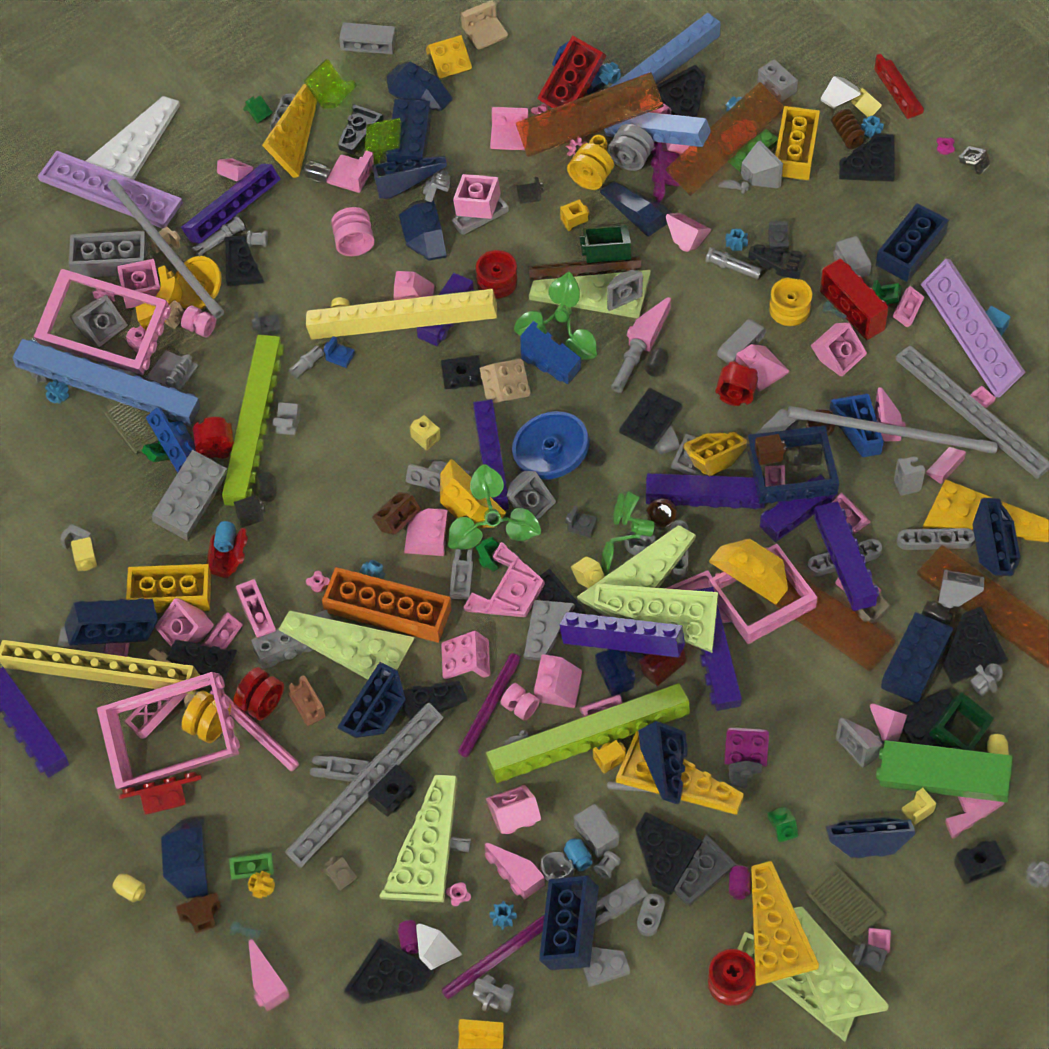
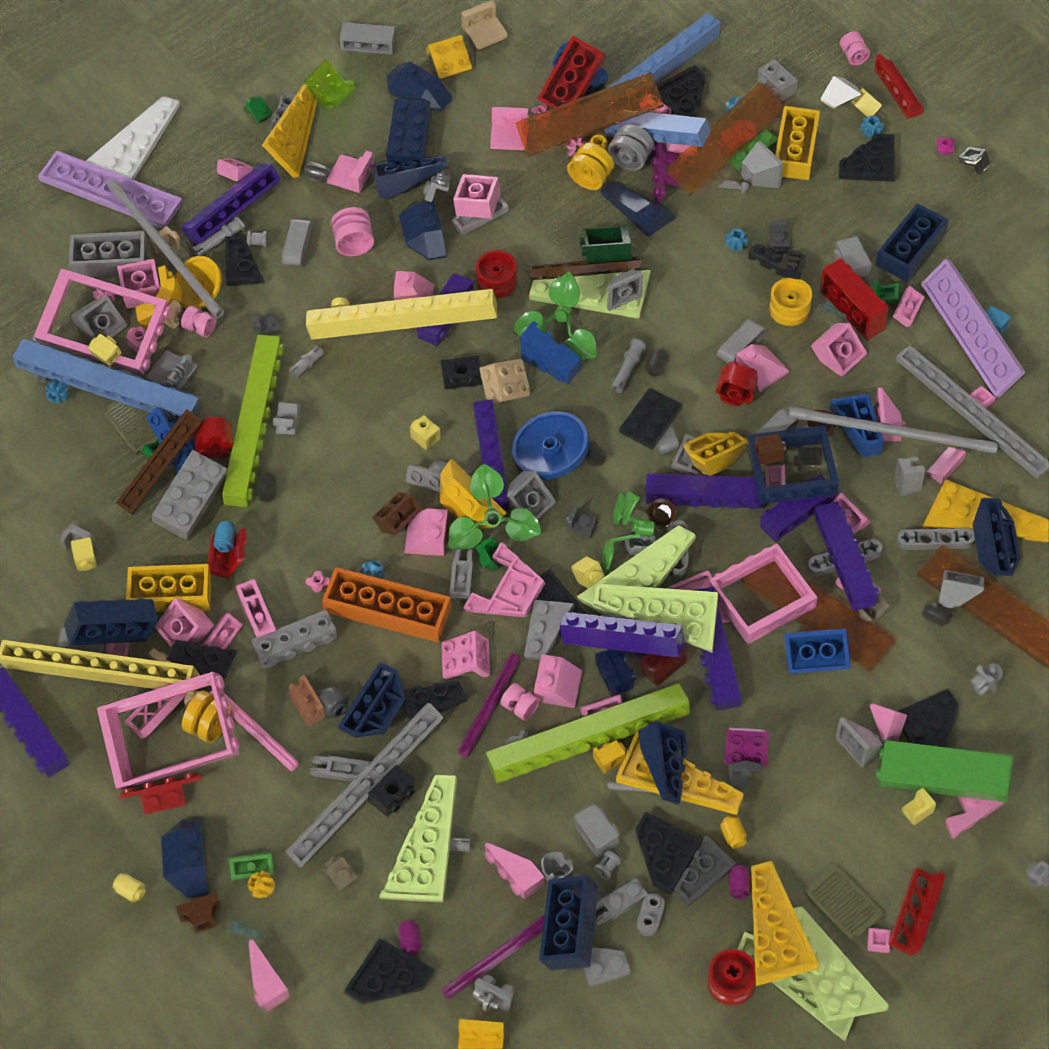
red wheel [233,667,284,721] -> none
clear smoke brick [234,495,266,528] -> none
yellowish green wing [279,611,415,679] -> none
blue bracket [324,336,355,368] -> none
black wing [338,104,384,155] -> none
clear neon green bracket [364,118,401,164] -> none
white slope [416,924,463,970] -> none
bright pink plate [446,882,471,906] -> none
bright pink slope [485,784,542,834] -> none
dark azure gear [490,901,517,930] -> none
clear smoke bracket [516,176,544,204] -> none
yellow brick [560,199,590,231] -> none
dark azure brick [563,838,593,871] -> none
dark azure gear [599,62,621,85] -> none
bright pink slope [627,297,671,352] -> none
bright pink slope [666,213,712,252] -> none
light grey pin [705,247,762,280] -> none
yellow wedge [709,538,788,605] -> none
green bracket [767,806,798,843] -> none
dark blue wedge [826,817,915,858] -> none
reddish brown piece [831,109,865,149] -> none
dark grey bracket [852,942,888,972] -> none
dark blue brick [881,612,953,703] -> none
dark green window [928,692,994,751] -> none
black plate [943,606,1008,684] -> none
black brick [954,840,1007,885] -> none
light yellow brick [987,734,1009,755] -> none
none -> light yellow brick [88,334,122,367]
none -> reddish brown plate [116,409,204,516]
none -> light grey beam [282,219,311,266]
none -> dark grey head [318,687,348,718]
none -> yellow brick [720,815,747,849]
none -> blue slope [784,628,851,674]
none -> bright pink wheel [840,31,870,66]
none -> red fence [888,868,946,956]

